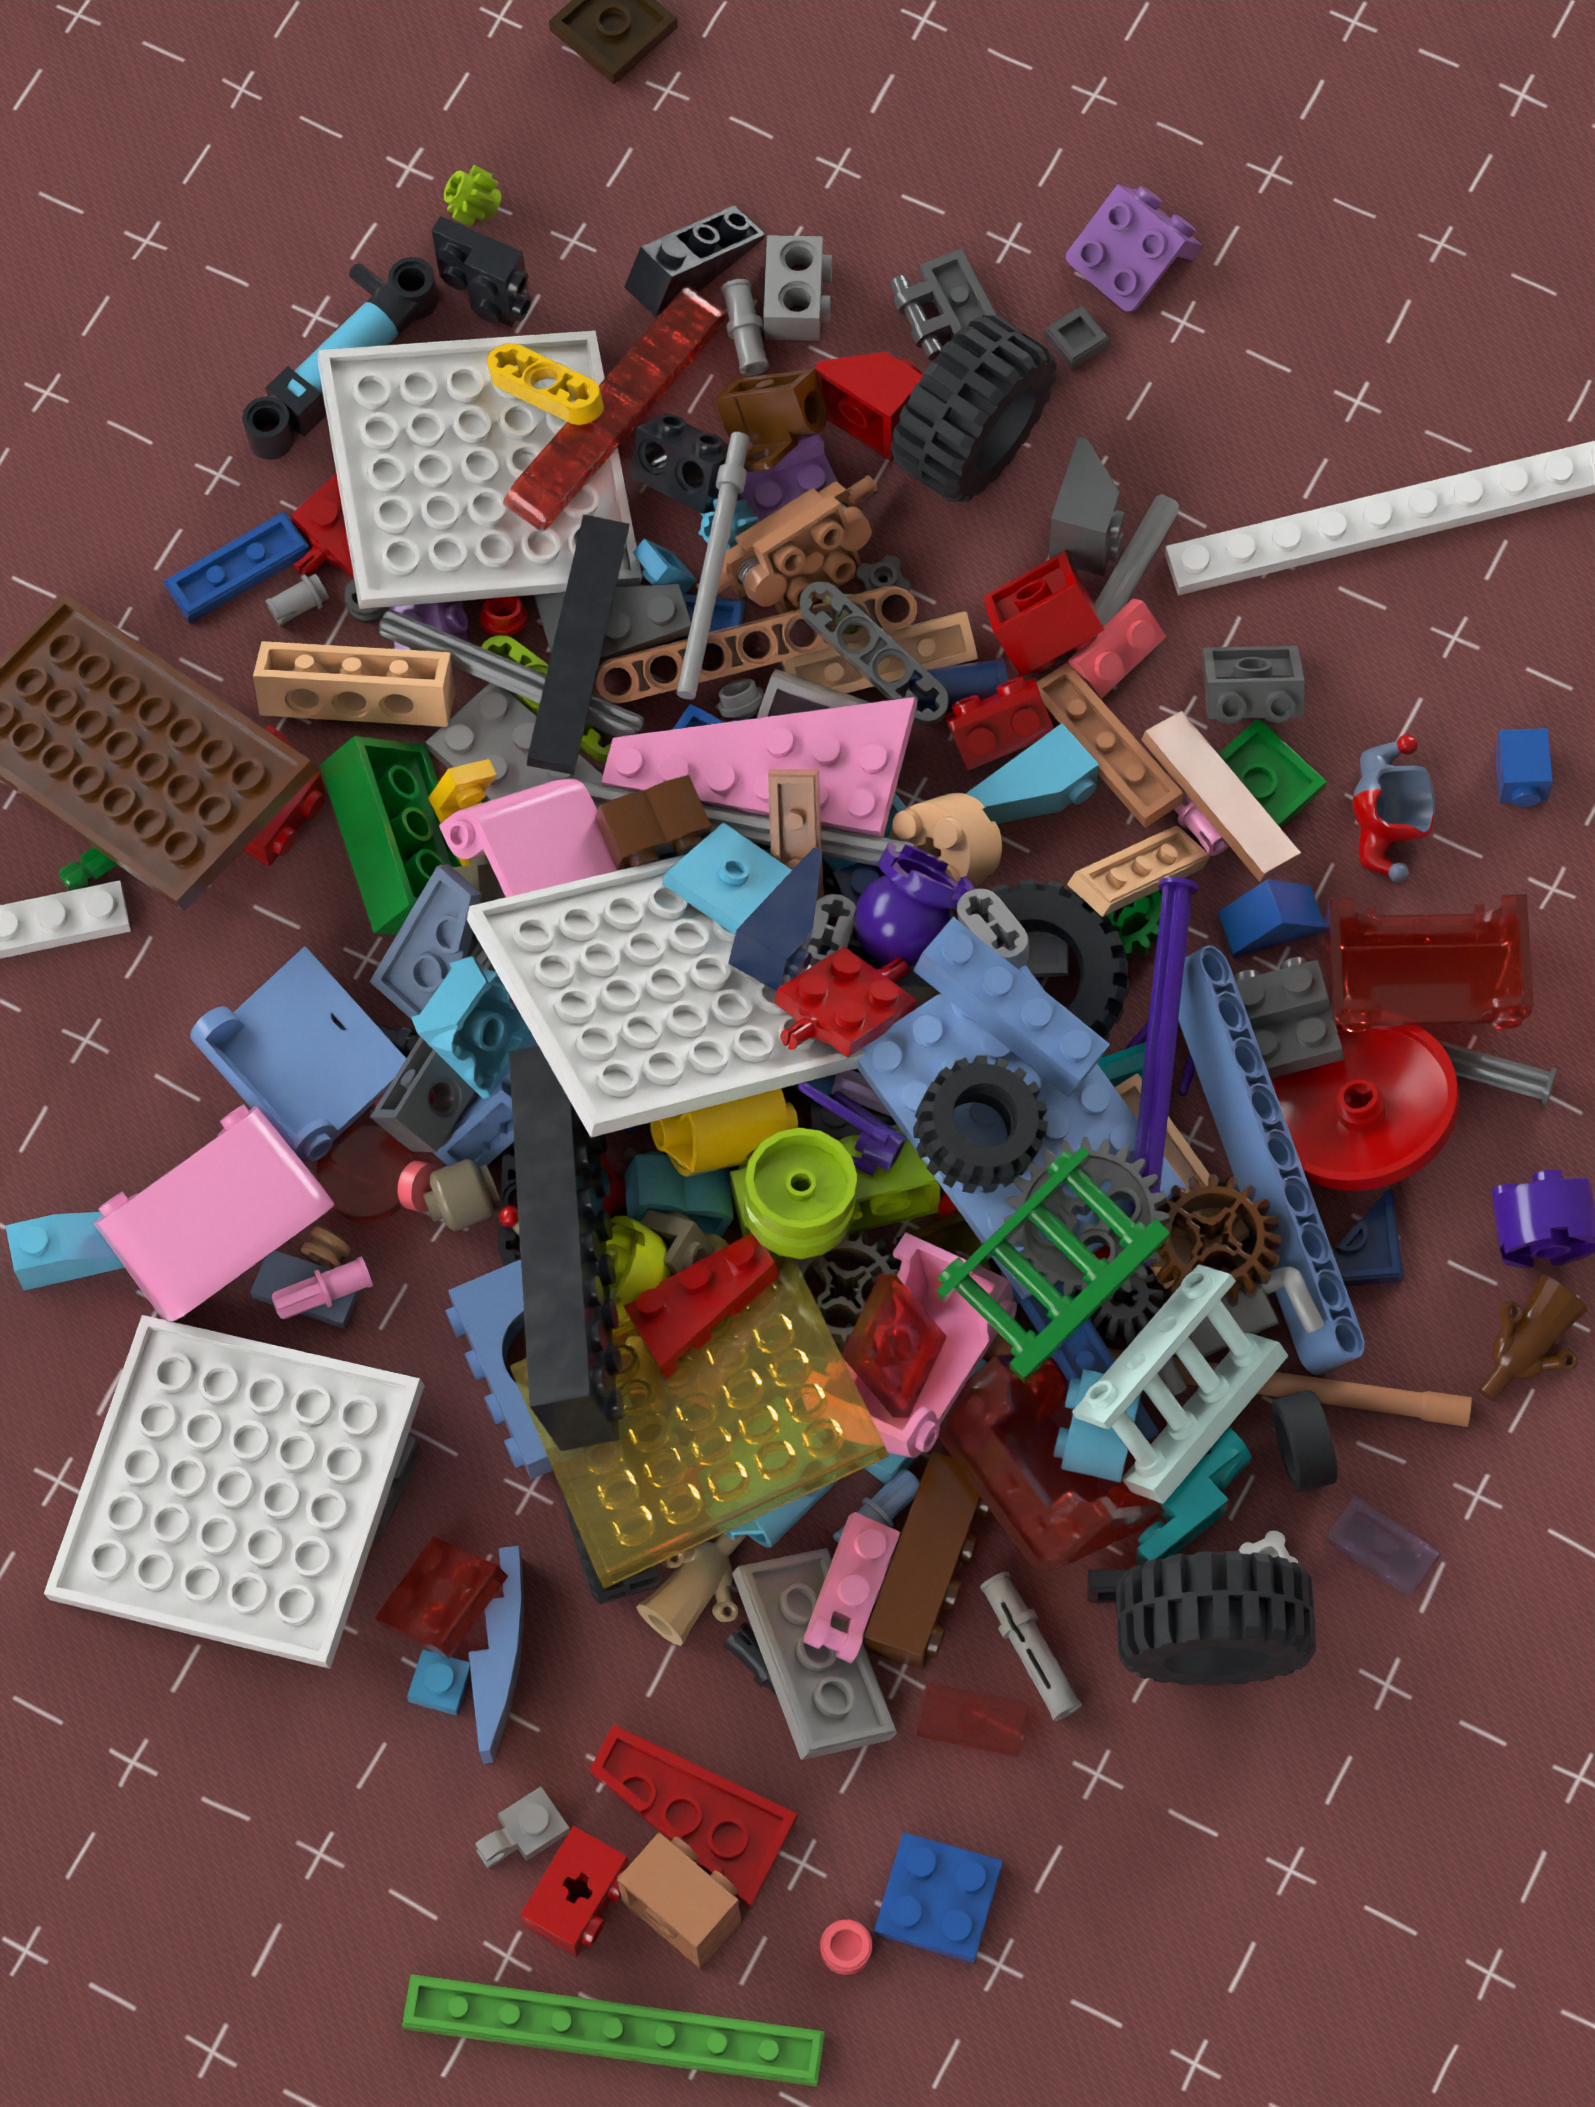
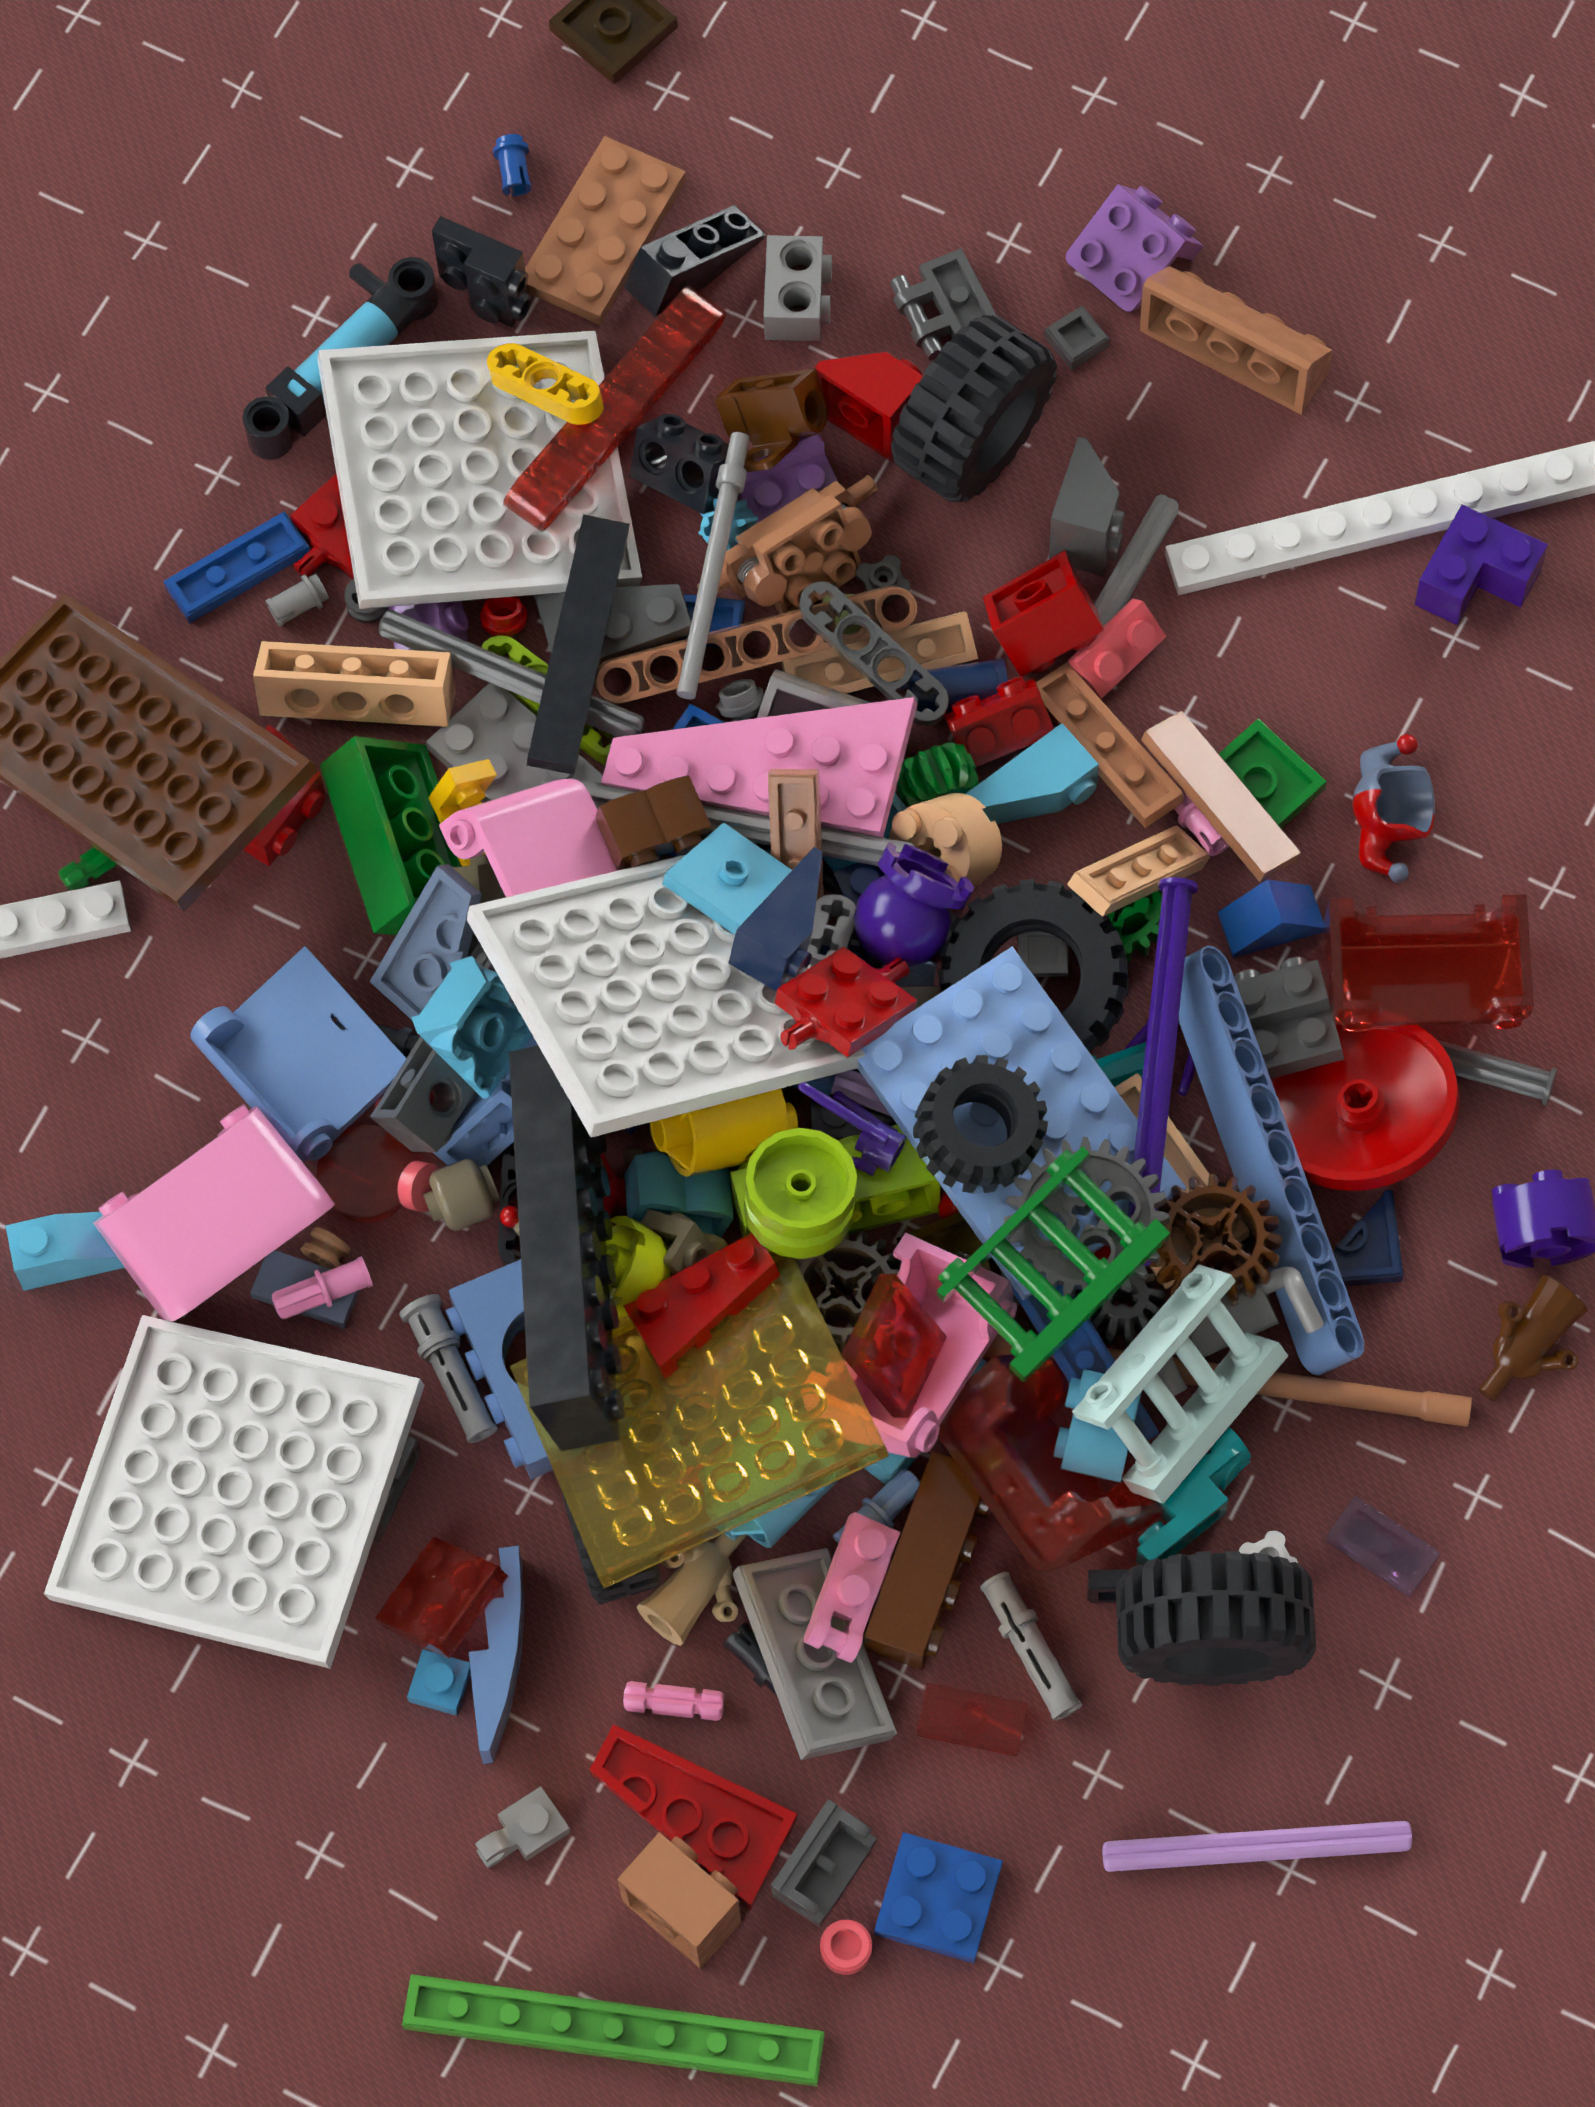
lime gear [444,165,501,227] -> none
red brick [520,1826,629,1957] -> none
dark azure plate [633,539,697,594] -> none
light grey pin [721,279,769,376] -> none
medium blue brick [913,917,1110,1097] -> none
light grey beam [957,889,1029,970] -> none
dark grey plate [1202,646,1305,724] -> none
black tyre [1271,1390,1338,1492] -> none
blue brick [1495,728,1553,807] -> none
none -> light grey pin [399,1294,498,1443]
none -> blue pin [493,134,532,197]
none -> nougat plate [525,136,686,325]
none -> bright pink axle [623,1681,725,1721]
none -> dark grey hinge [771,1799,877,1927]
none -> green gear [897,742,979,808]
none -> lavender axle [1102,1821,1412,1872]
none -> nougat slope [1140,266,1332,415]
none -> dark purple brick [1415,504,1548,625]

